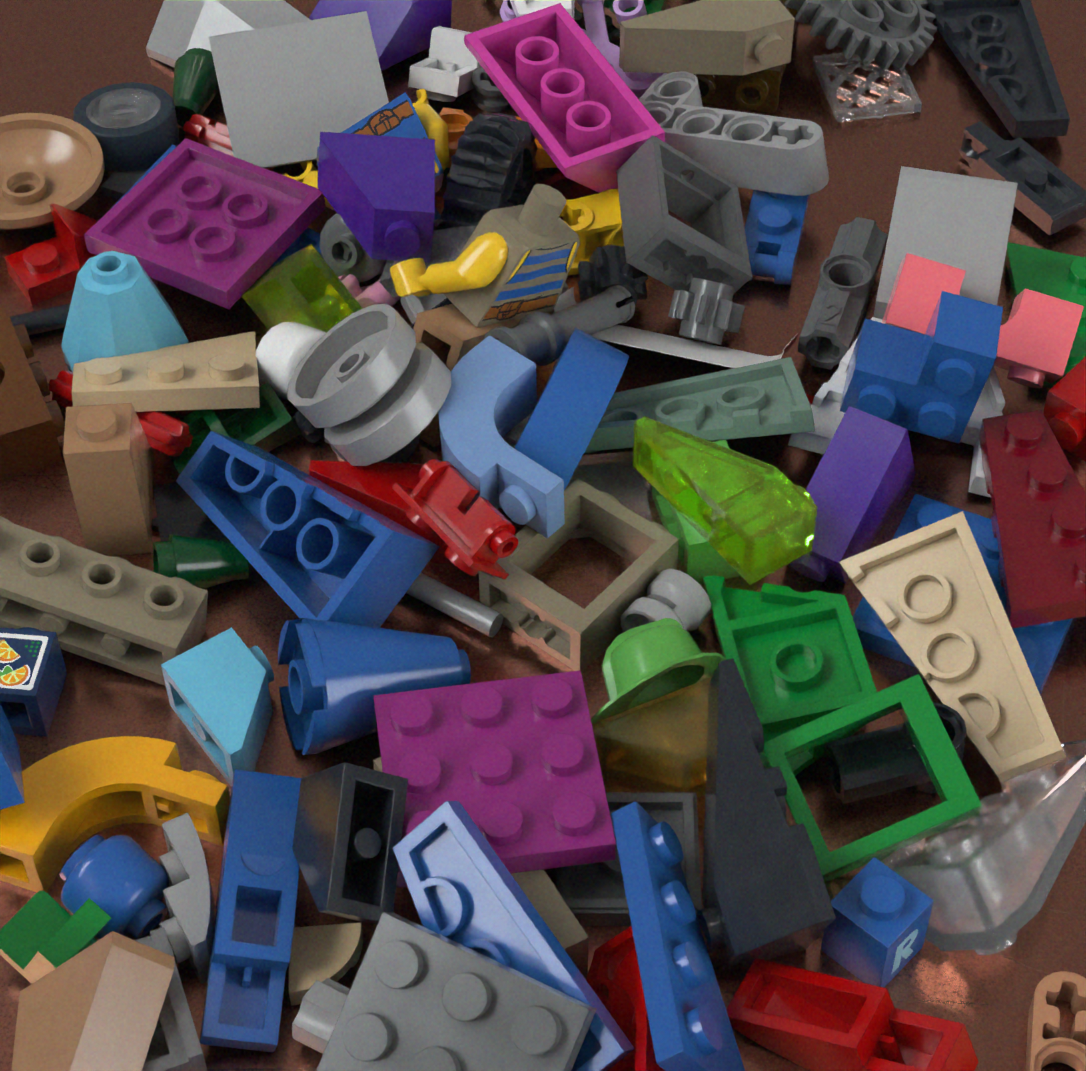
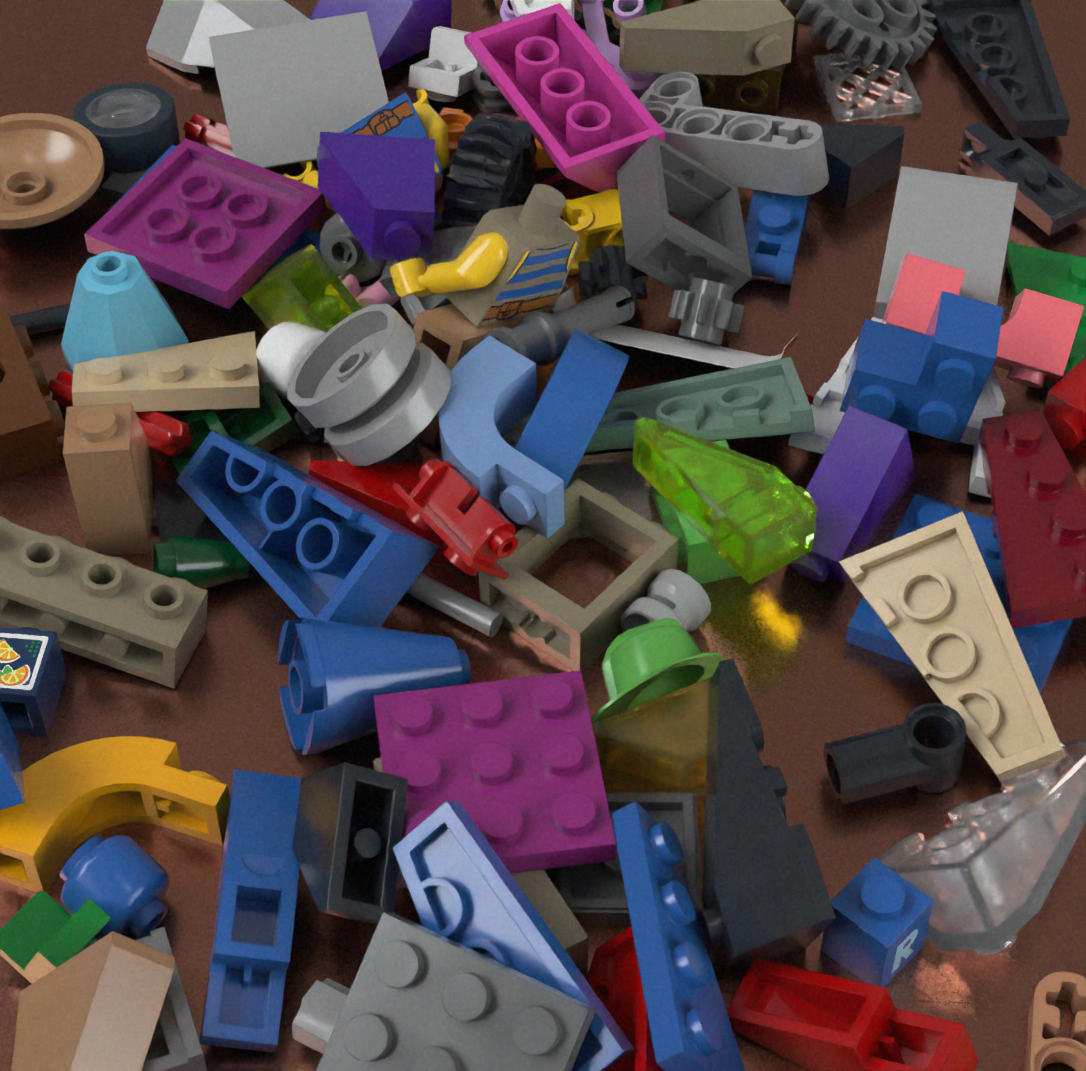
red slope [5,203,98,306] -> none
light grey slope [158,813,217,984] -> none
medium azure slope [161,627,274,787] -> none
dark green cone [172,48,219,127] -> none
tan tile [289,922,363,1006] -> none
green wing [703,575,877,776] -> none
green window [763,674,982,883] -> none
dark grey piece [798,217,888,370] -> none
none -> black slope [818,124,904,209]

